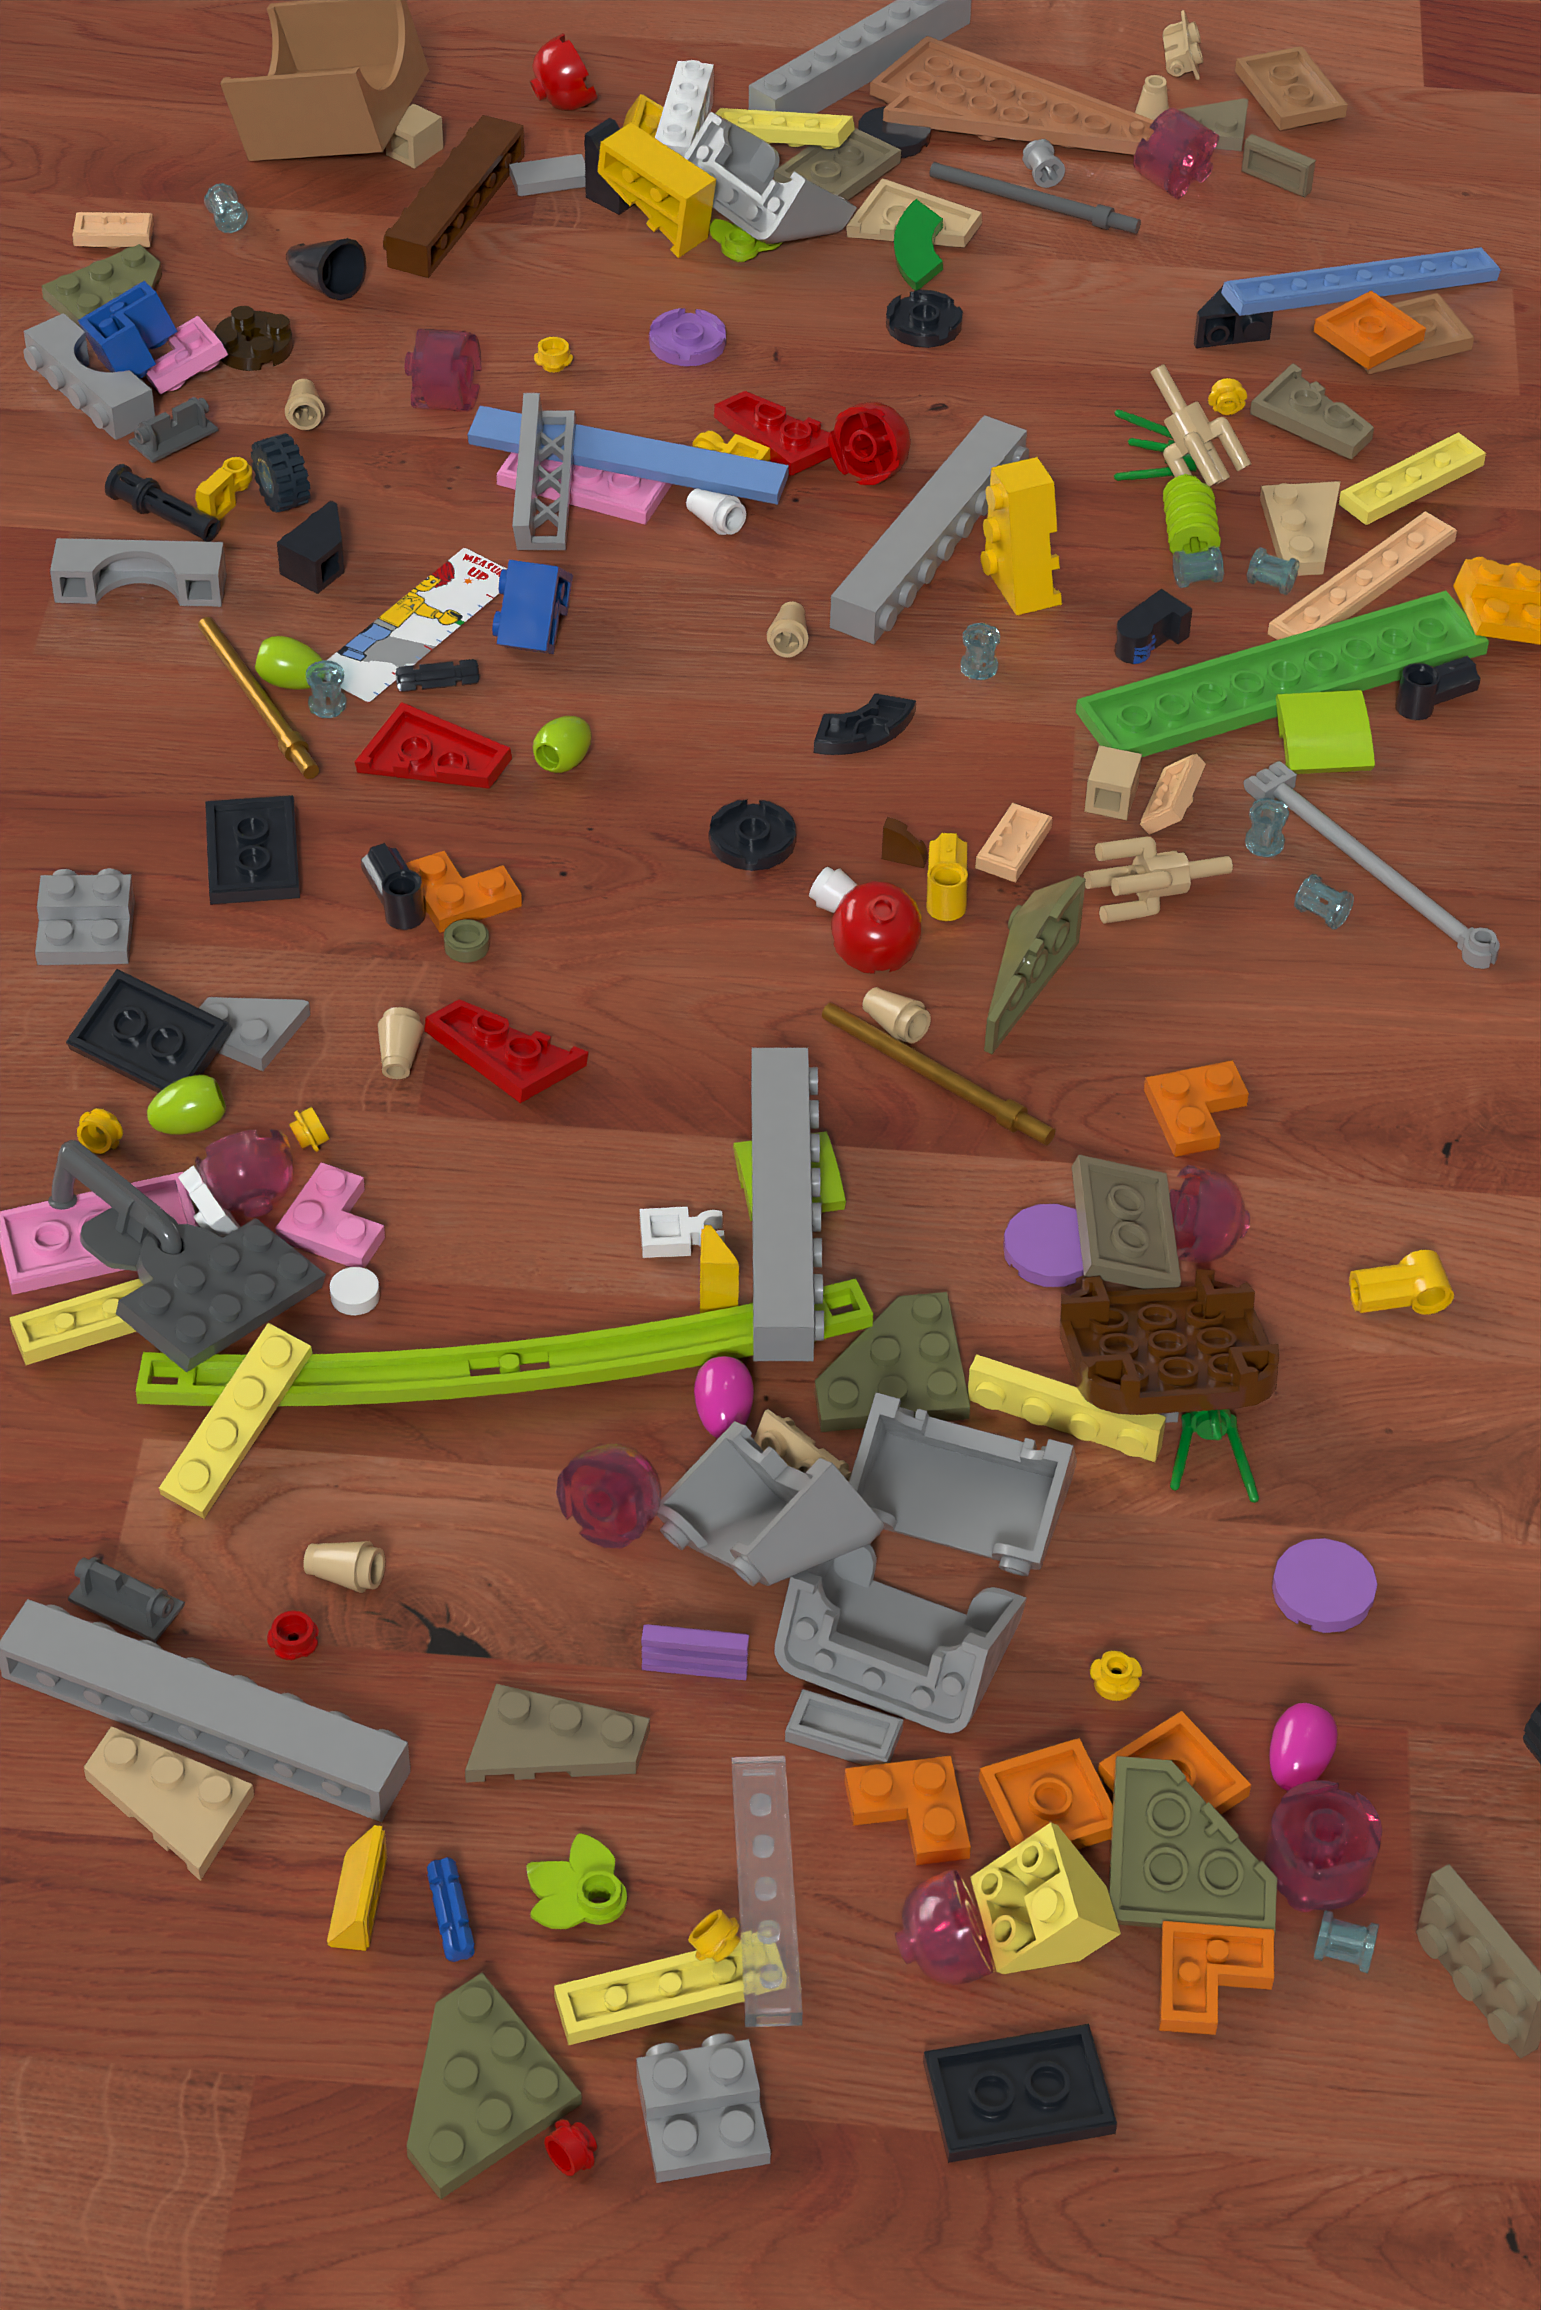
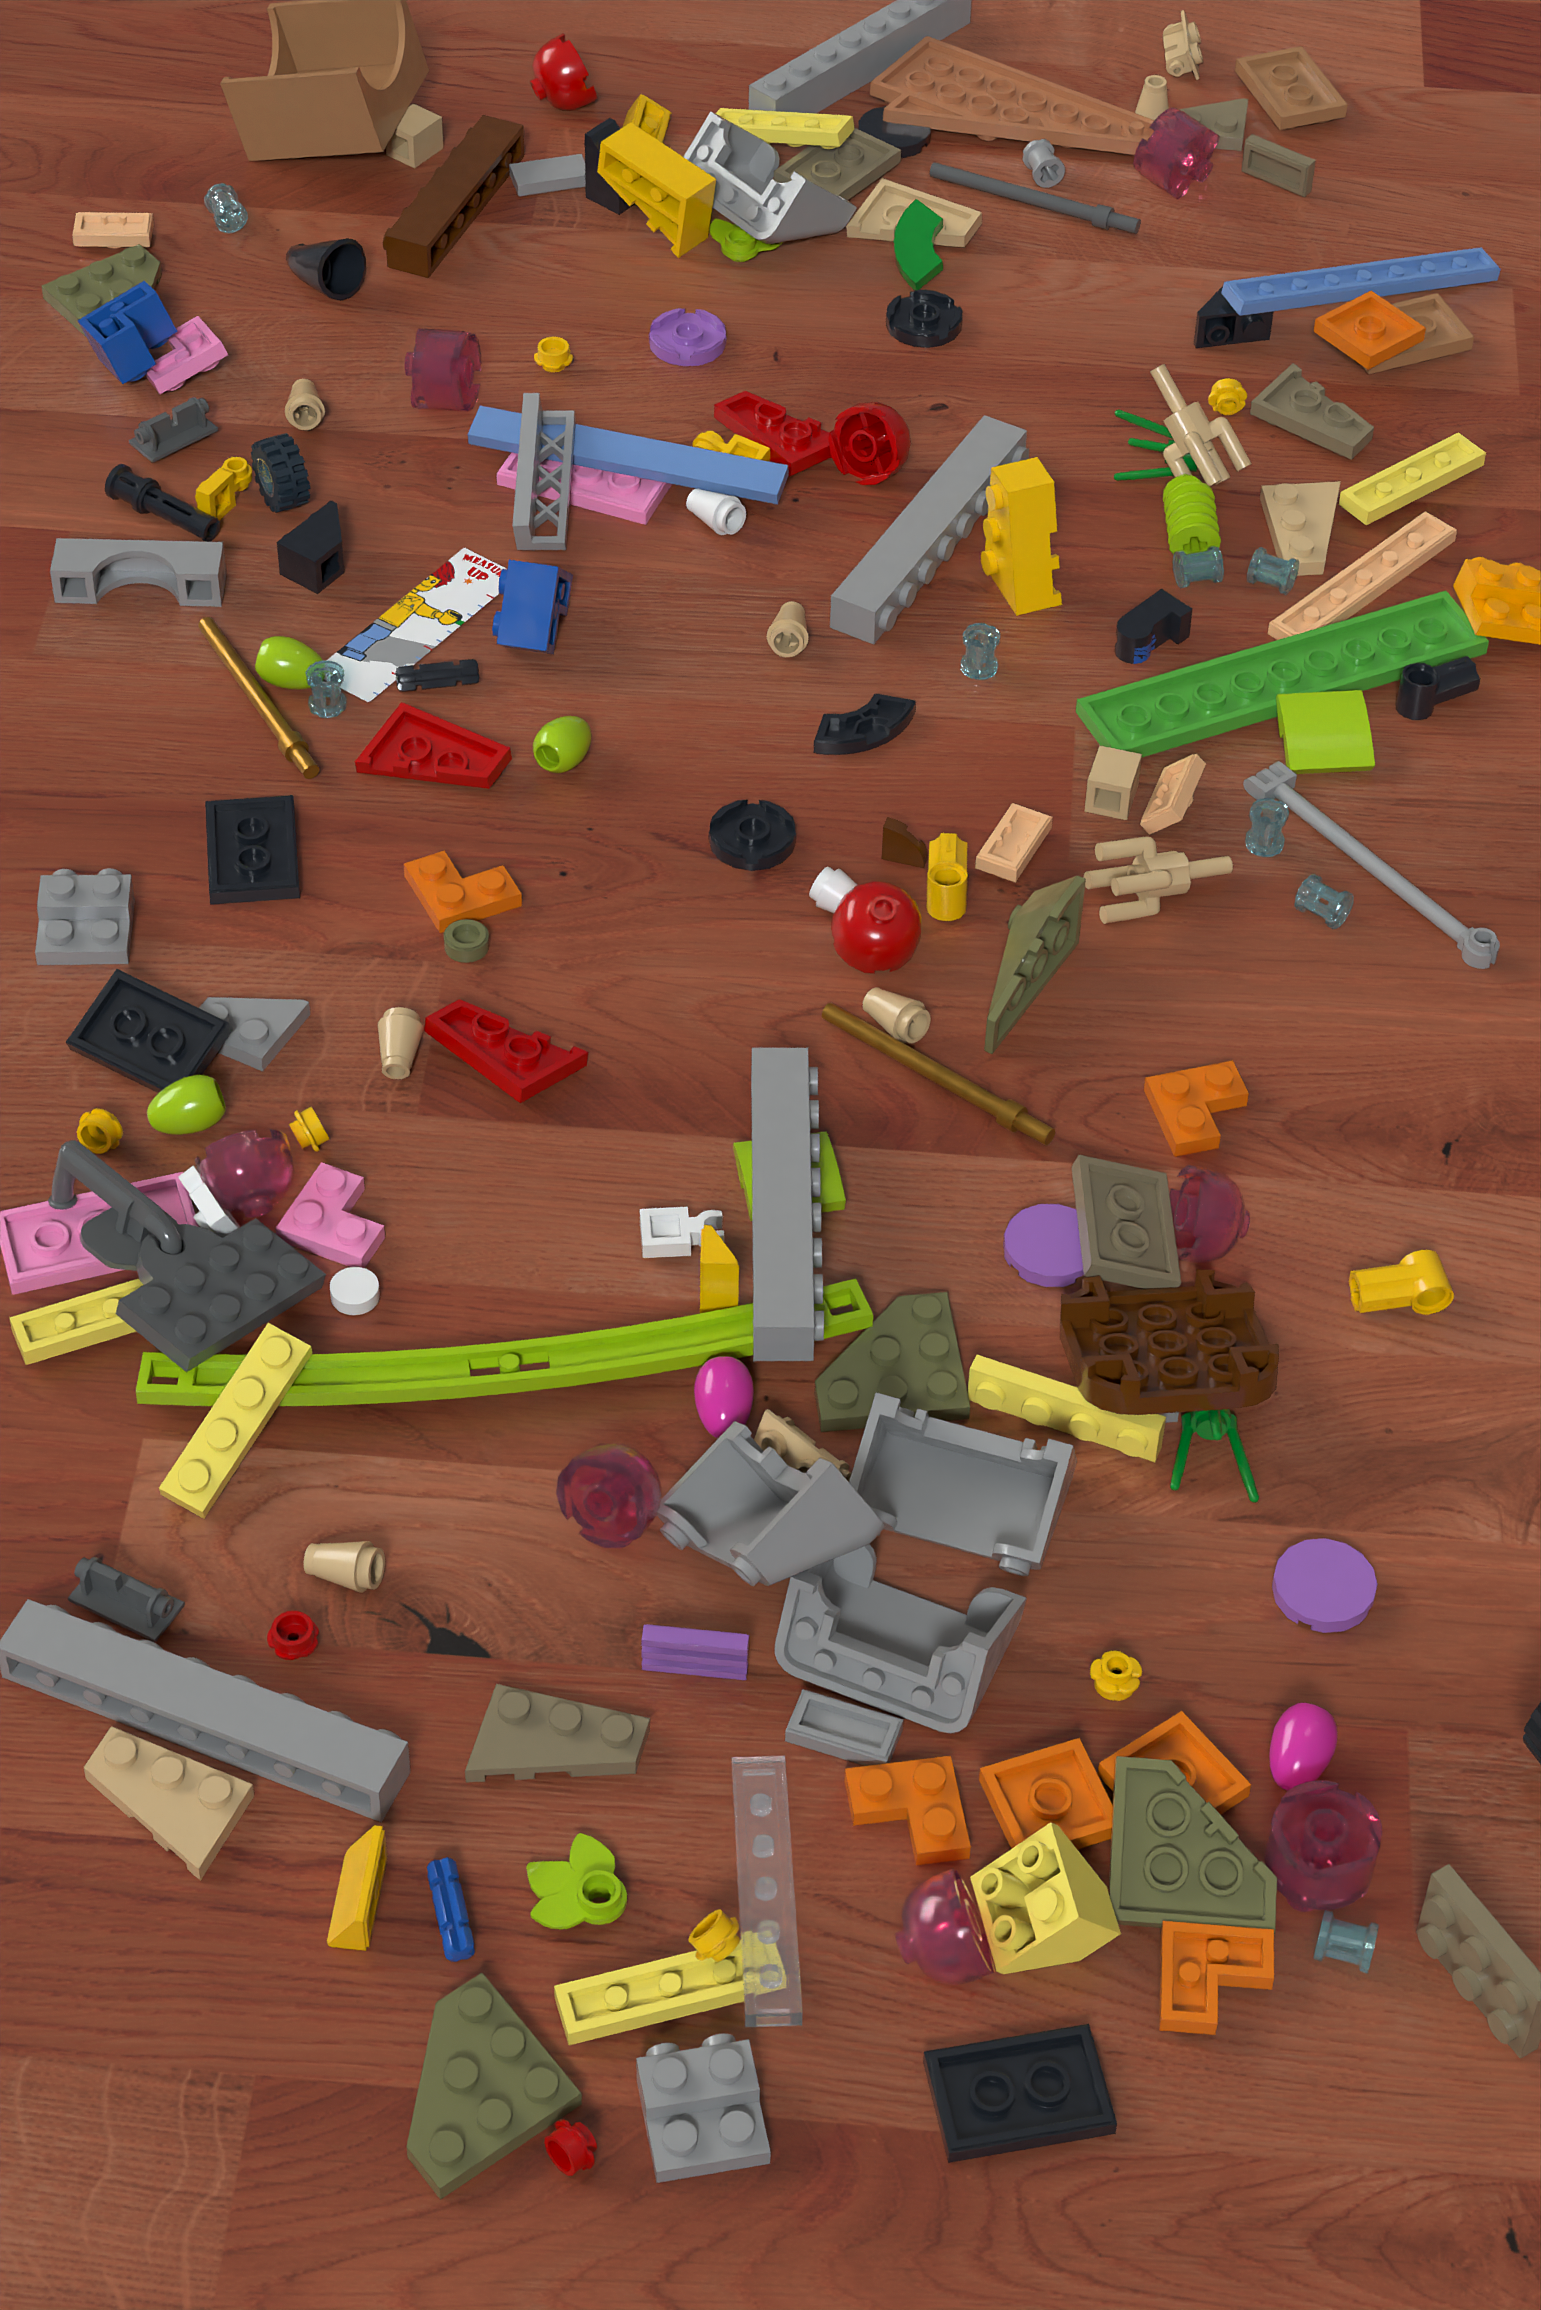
light grey arch [23,313,155,440] -> none
dark brown plate [214,306,293,371] -> none
black piece [361,843,425,930] -> none
white brick [655,60,714,157] -> none

